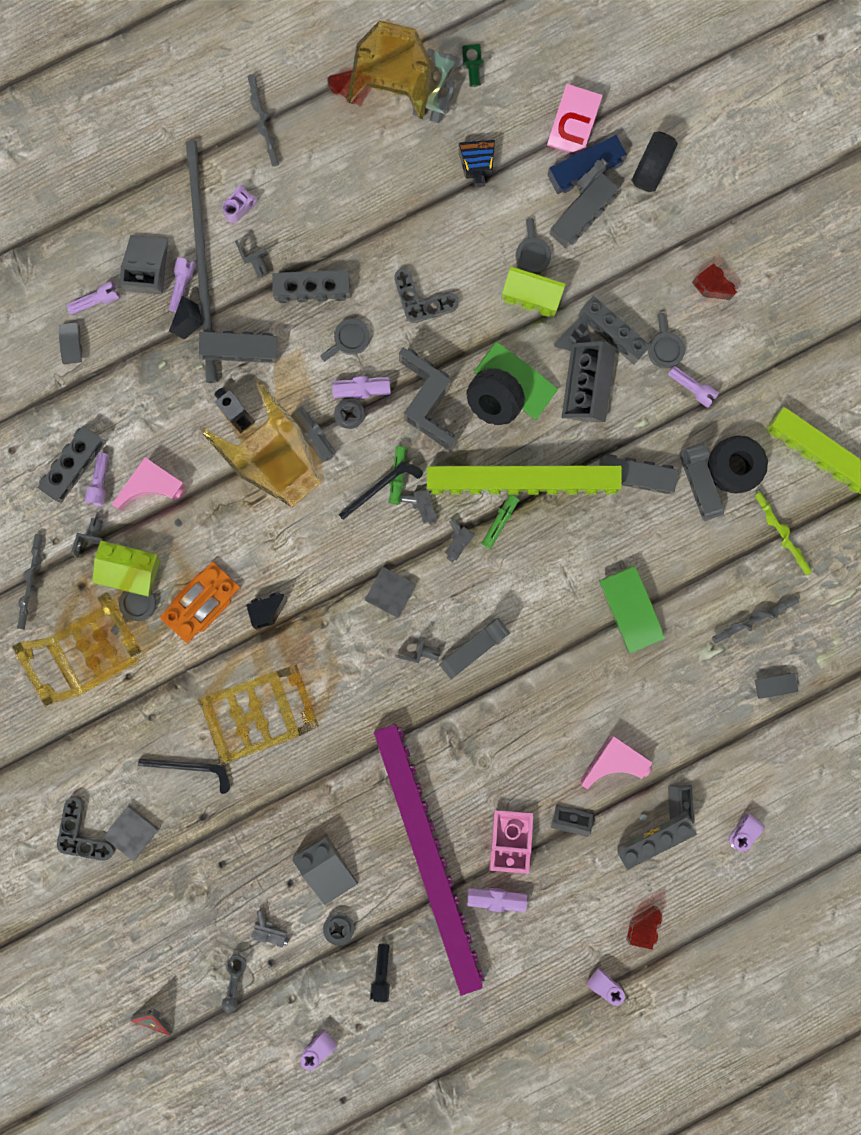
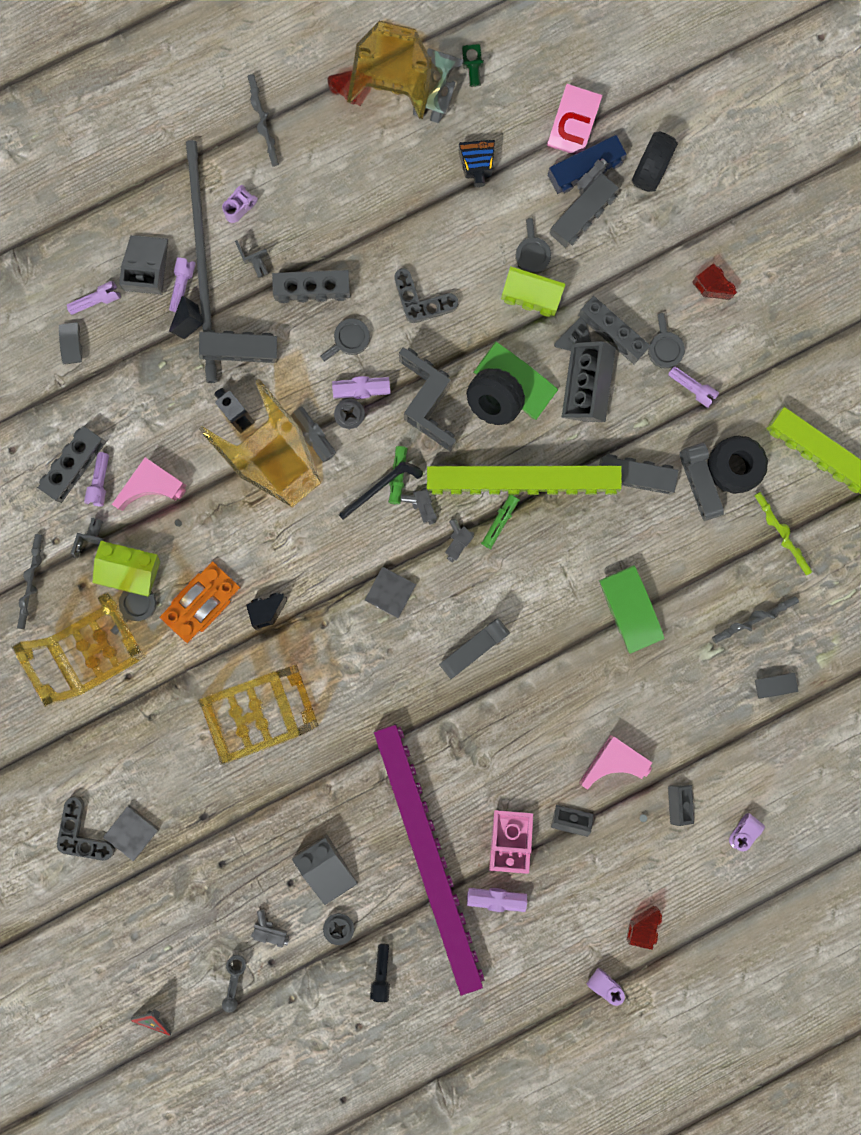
black piece [138,759,230,794] -> none
lavender piece [301,1030,338,1070] -> none
dark grey bracket [395,636,440,663] -> none
dark grey brick [617,812,697,870] -> none

